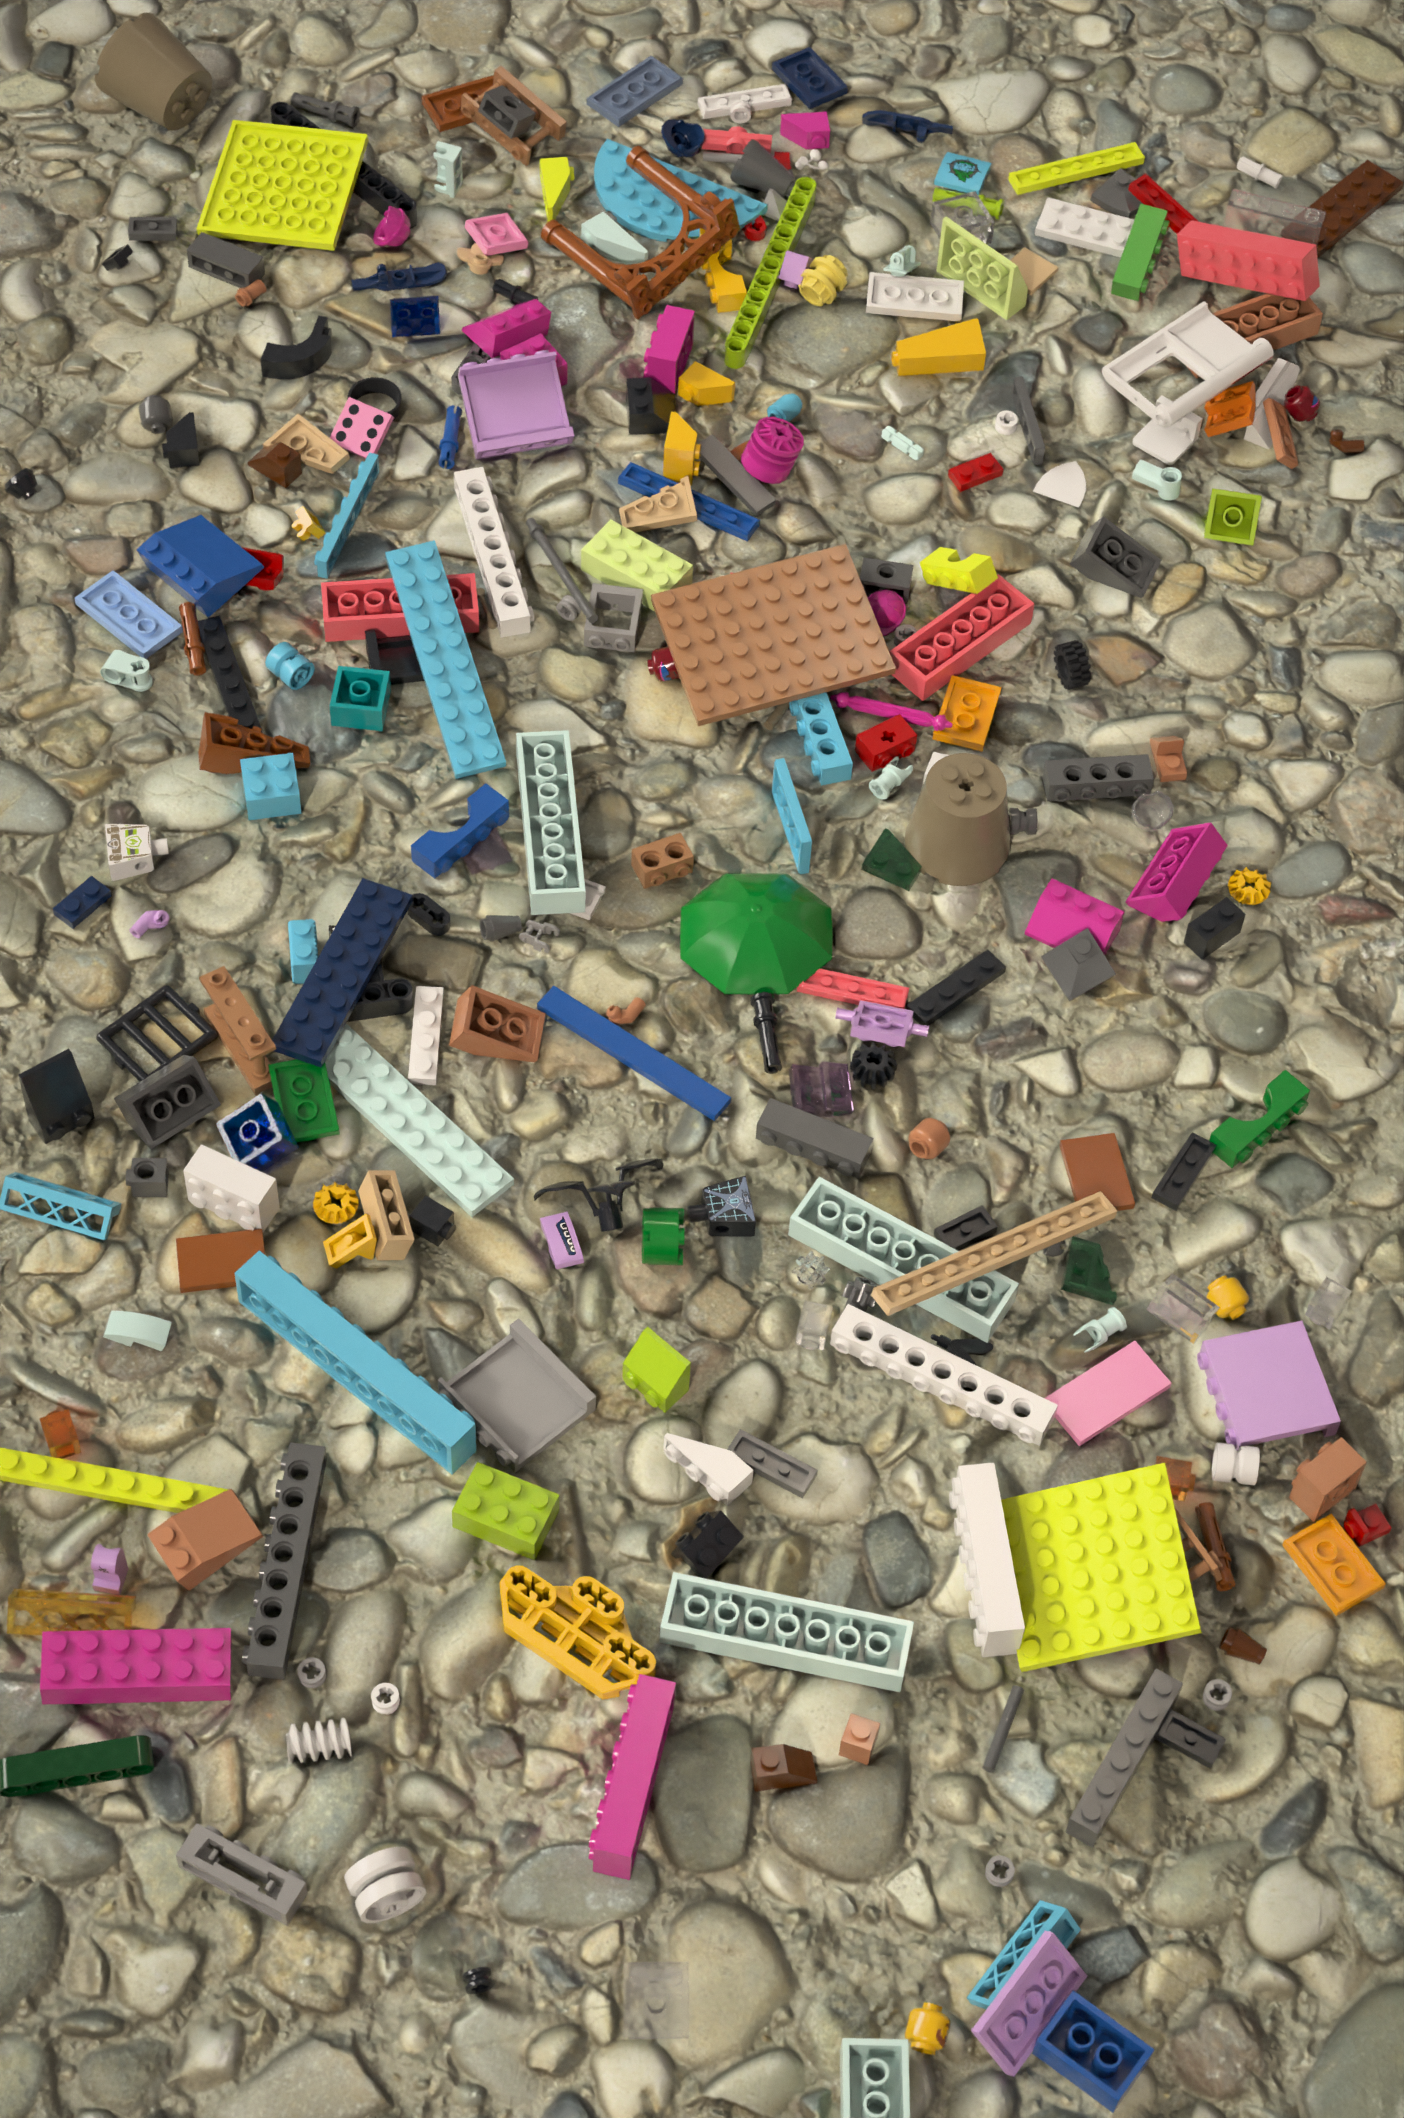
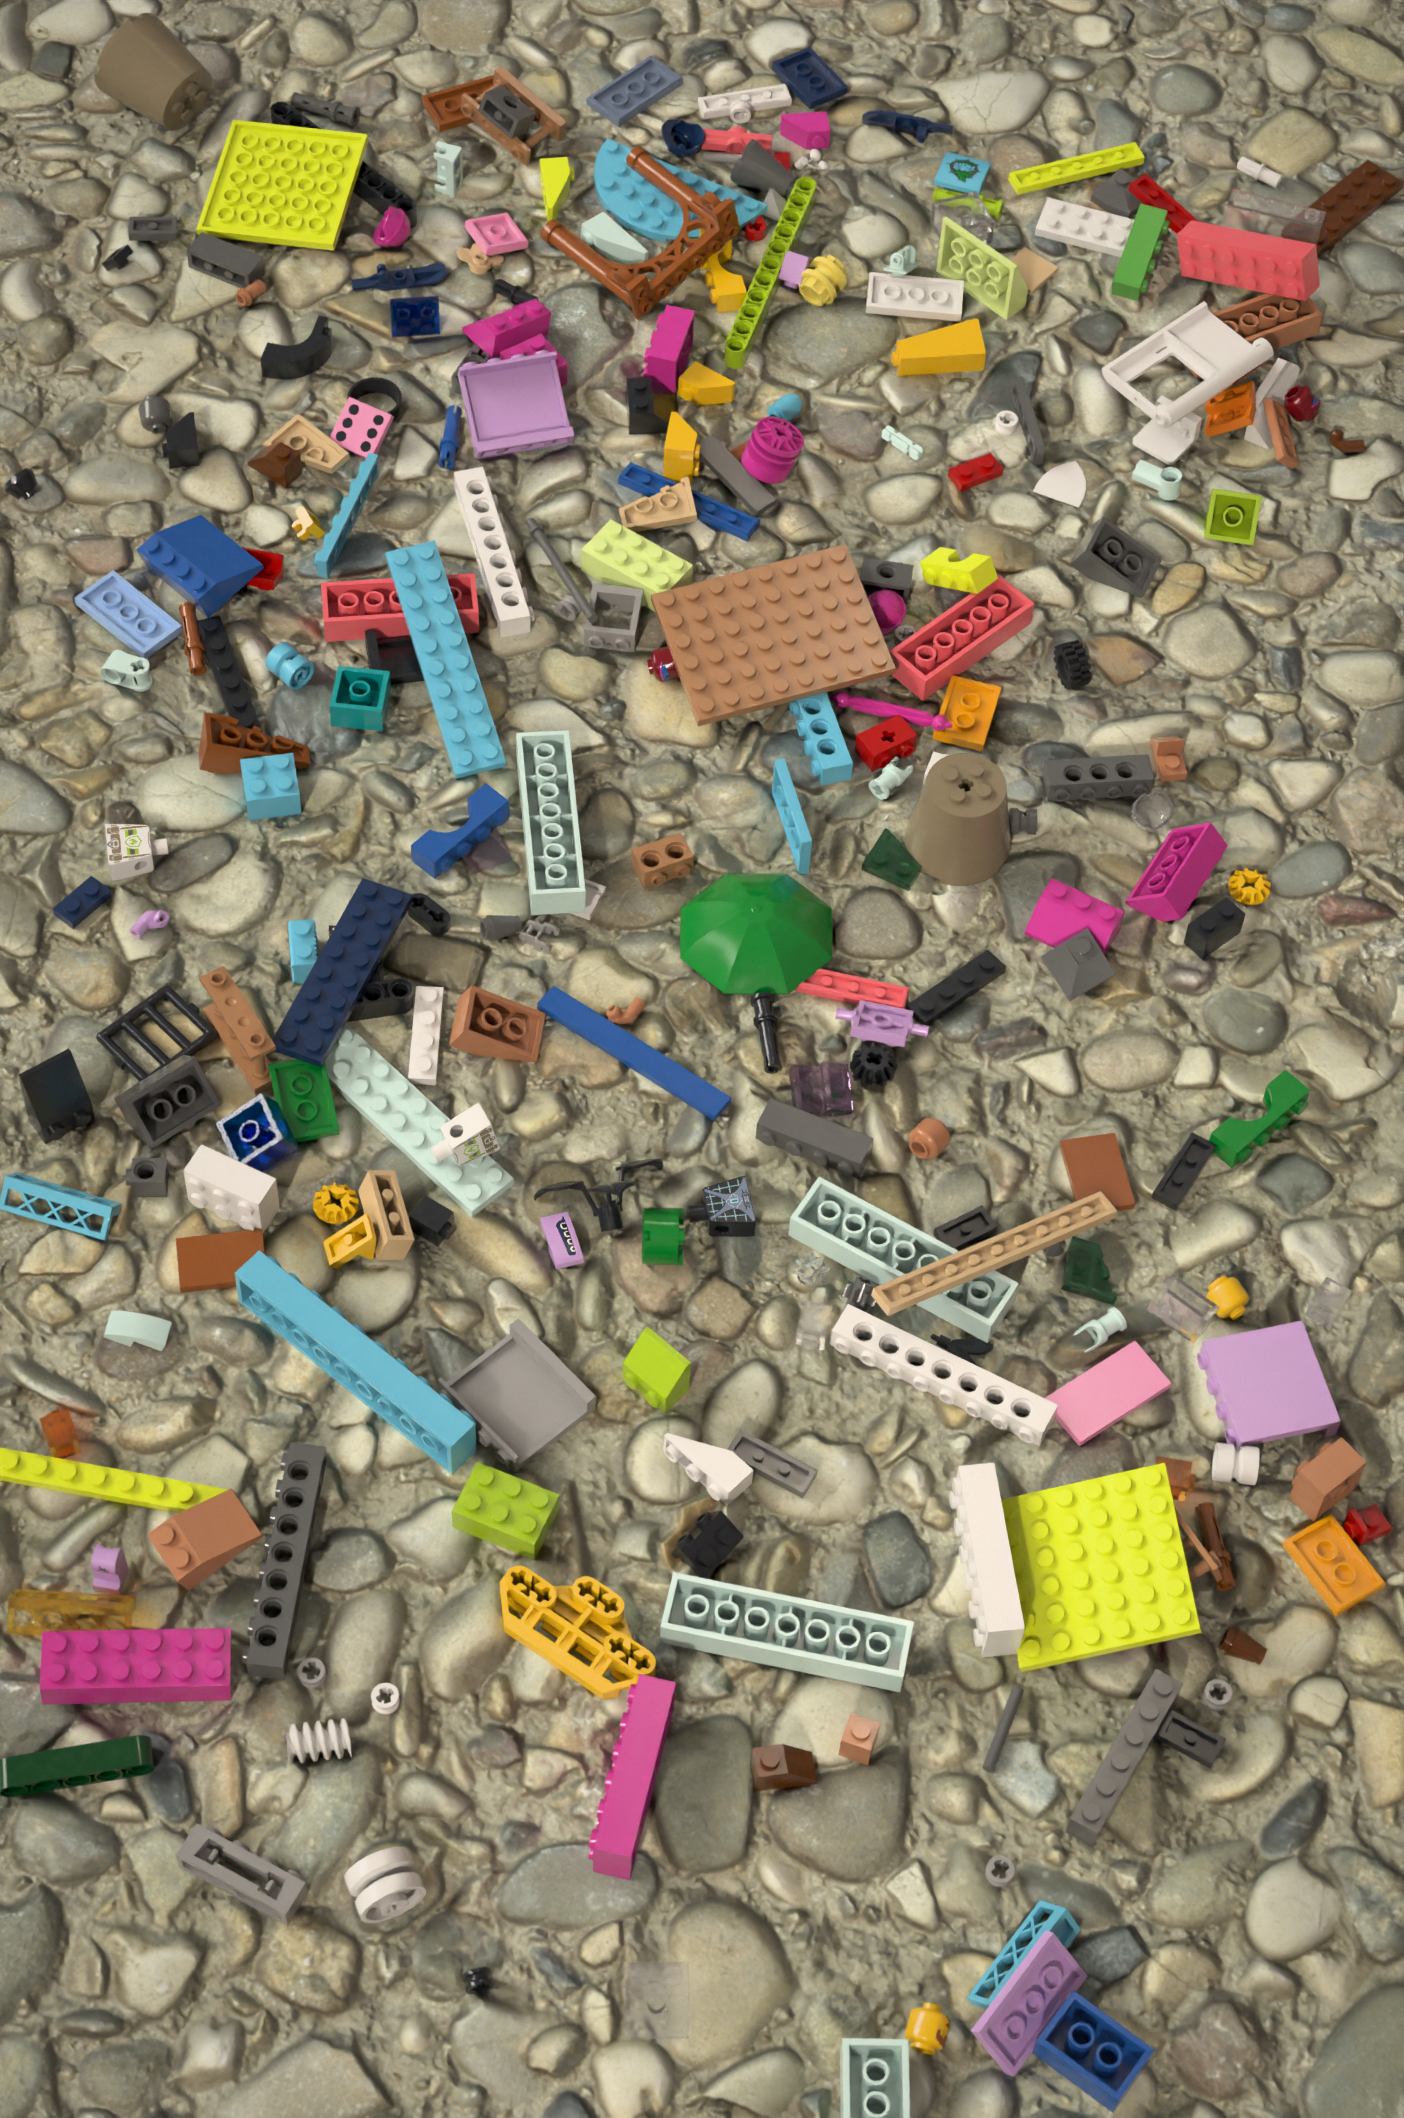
none -> white torso [430,1103,500,1166]

